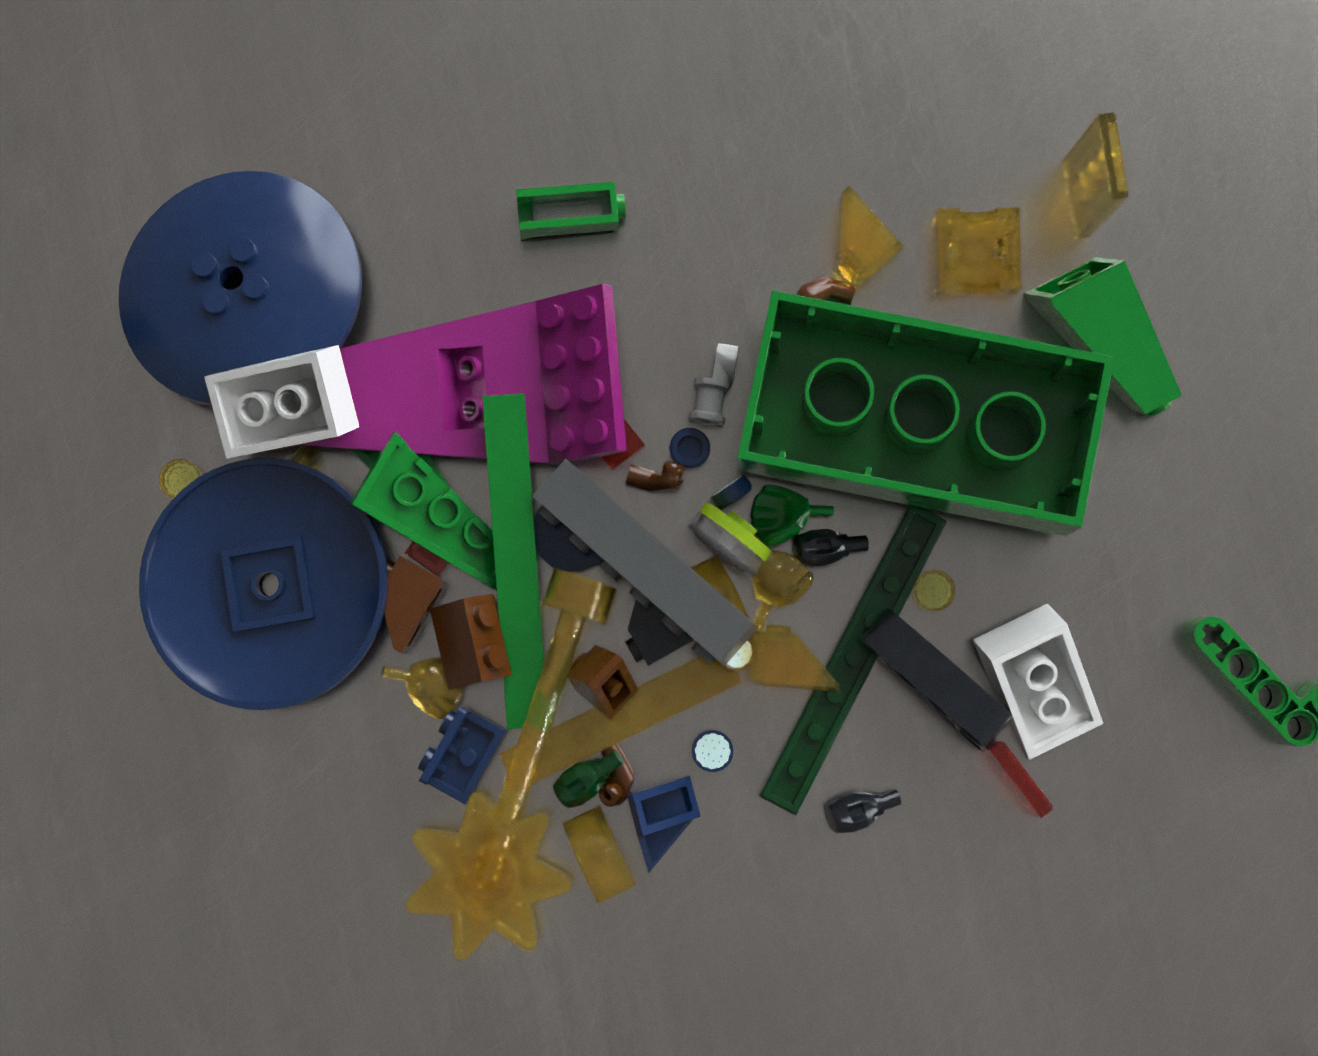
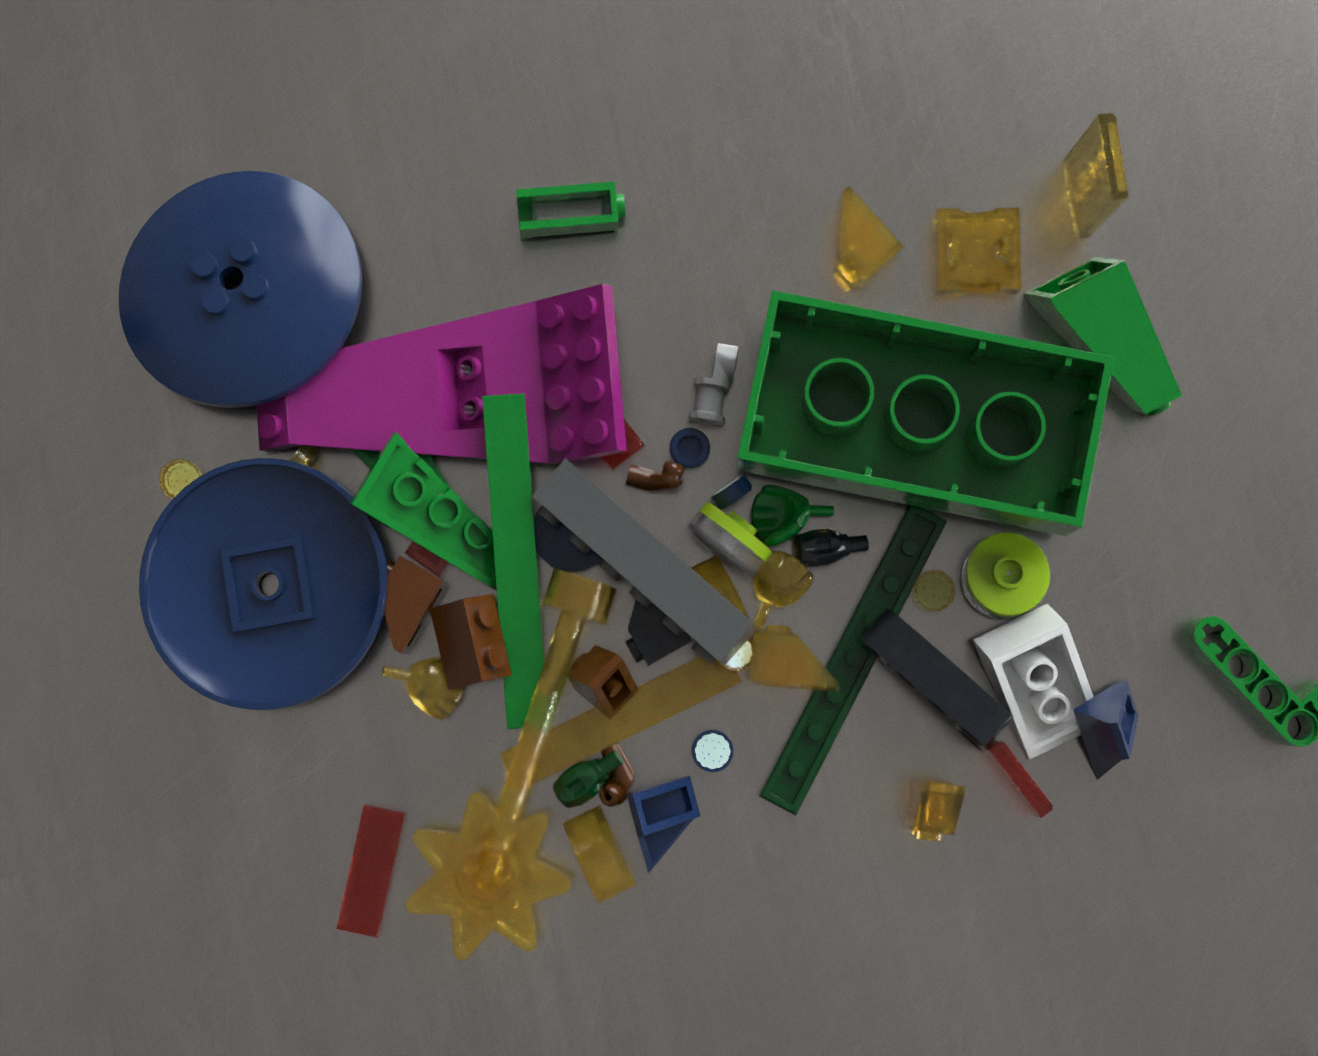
white slope [204,345,359,459] -> none
dark blue bracket [418,707,507,805] -> none
reddish brown arm [797,276,856,305] -> none
black piece [826,789,901,833] -> none
none -> clear red tile [336,804,406,938]
none -> clear yellow slope [907,778,965,841]
none -> lime piece [961,532,1050,620]
none -> dark blue slope [1073,680,1139,780]

